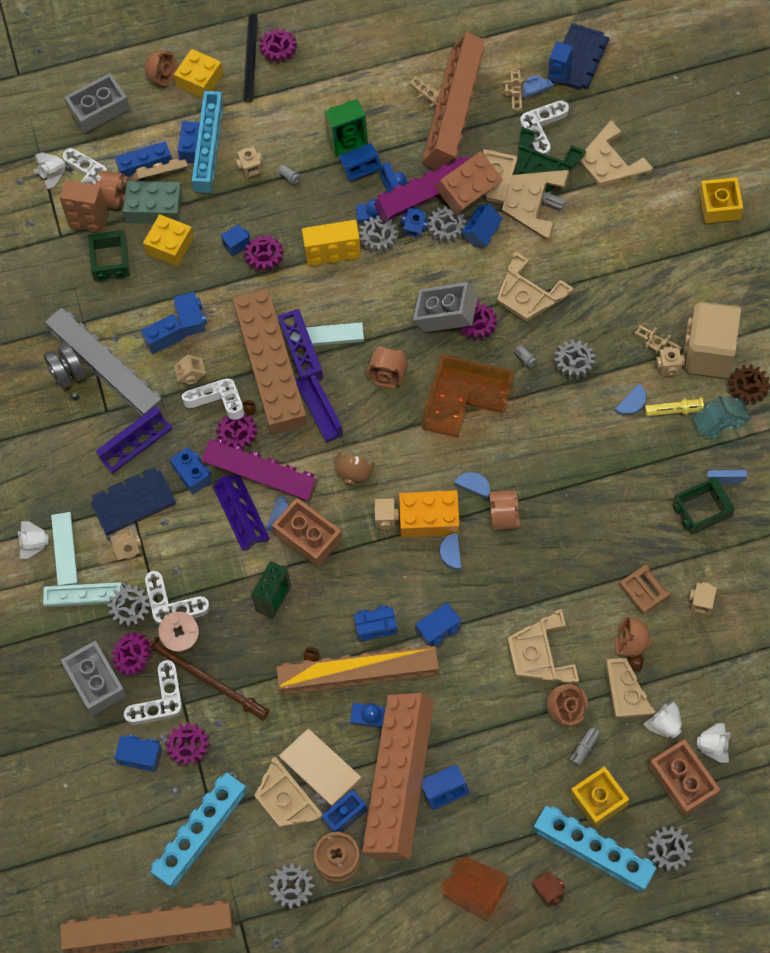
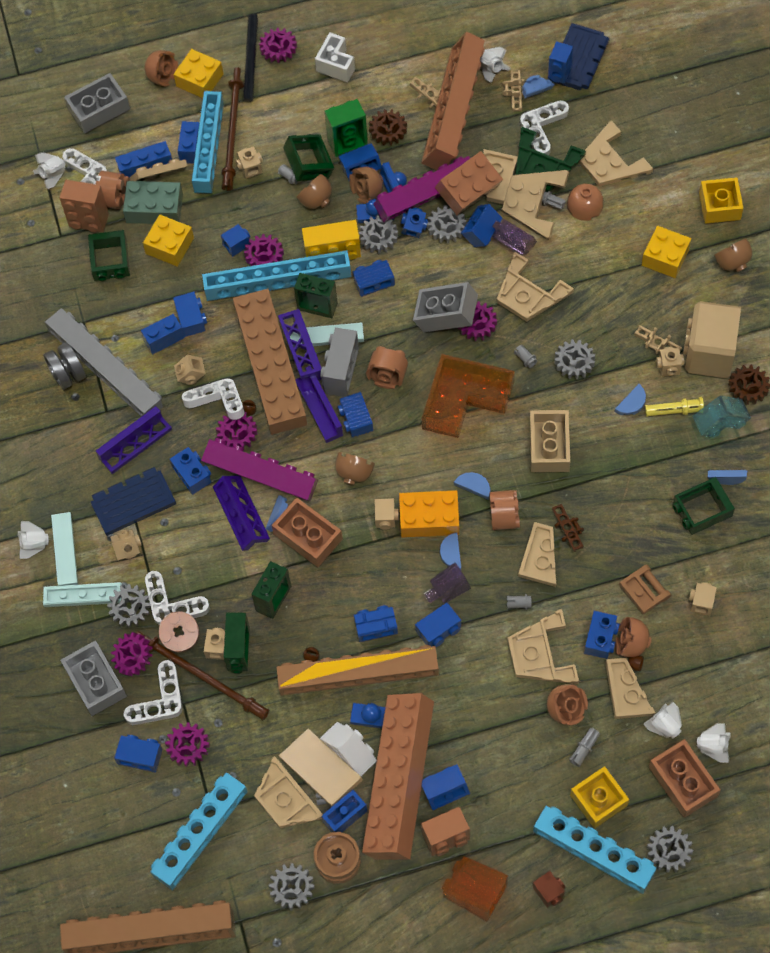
none -> medium azure brick [202,250,351,301]
none -> tan brick [204,628,225,660]
none -> reddish brown bar [221,67,244,191]
none -> dark green window [224,613,250,674]
none -> dark green window [283,134,334,181]
none -> dark green window [294,273,338,319]
none -> medium nougat cylinder [296,174,332,209]
none -> white brick [315,32,355,82]
none -> light grey brick [320,327,359,397]
none -> white brick [320,722,377,776]
none -> blue brick [337,392,373,437]
none -> medium nougat cylinder [349,167,383,204]
none -> blue brick [352,260,395,297]
none -> reddish brown gear [369,109,407,146]
none -> nougat brick [421,807,470,856]
none -> clear purple torso [424,562,471,603]
none -> white brick [480,47,510,82]
none -> clear purple brick [492,219,537,256]
none -> light grey pin [507,594,532,610]
none -> tan wing [518,522,556,587]
none -> tan brick [530,410,570,472]
none -> reddish brown piece [552,504,584,552]
none -> nougat cylinder [567,183,603,221]
none -> blue brick [584,611,620,659]
none -> yellow brick [642,225,691,279]
none -> medium nougat cylinder [714,238,752,272]

